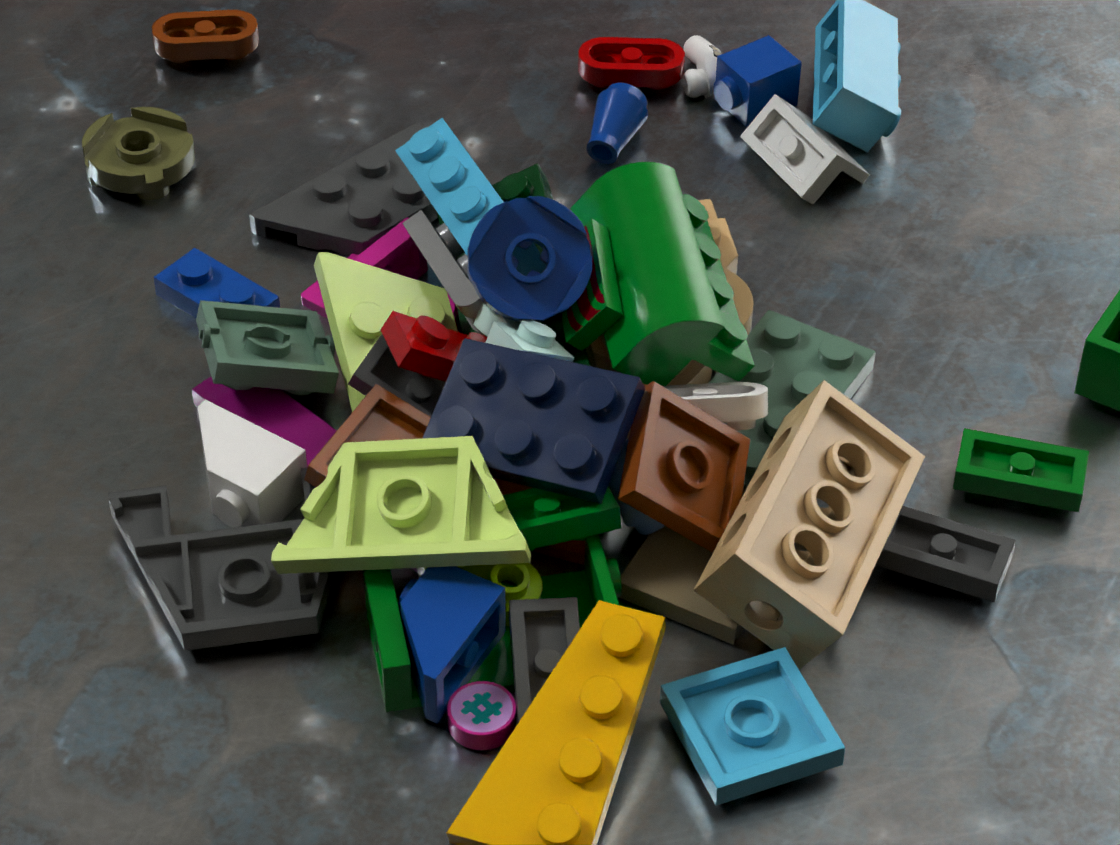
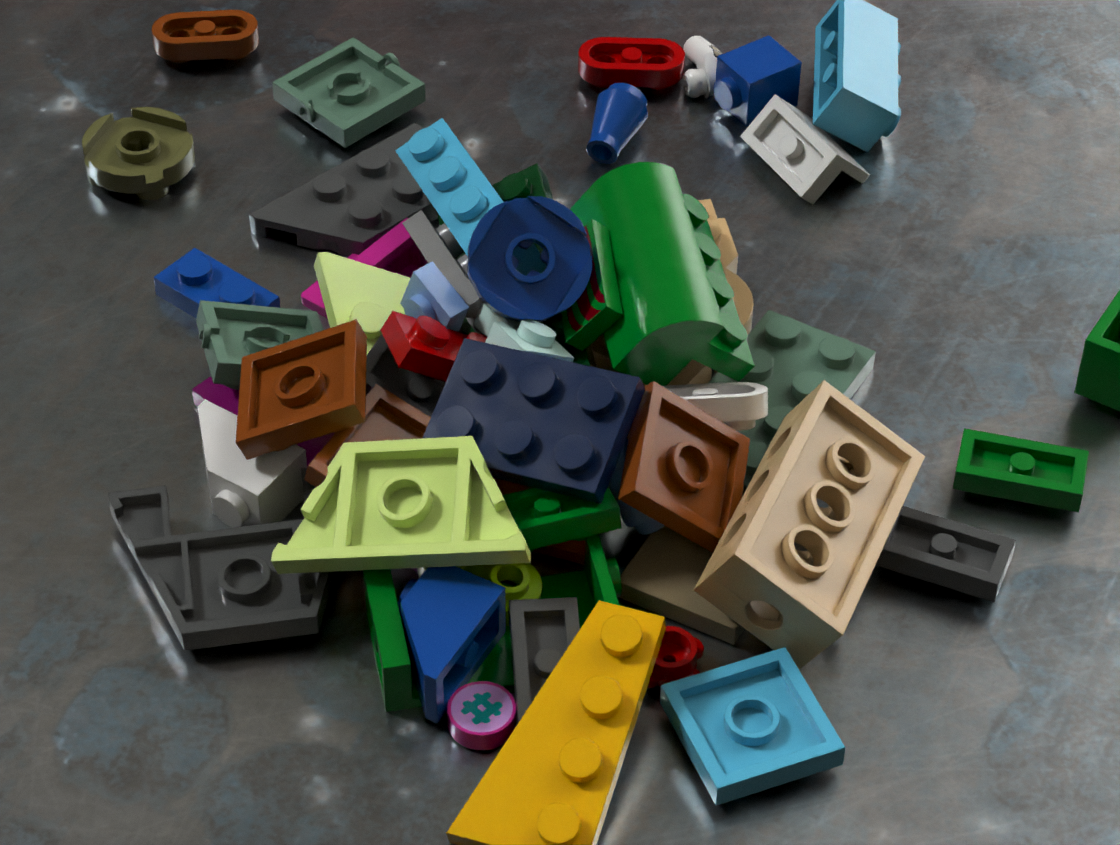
none -> dark orange plate [236,319,367,460]
none -> sand green plate [272,37,426,148]
none -> light blue plate [400,261,470,332]
none -> red plate [647,626,704,688]

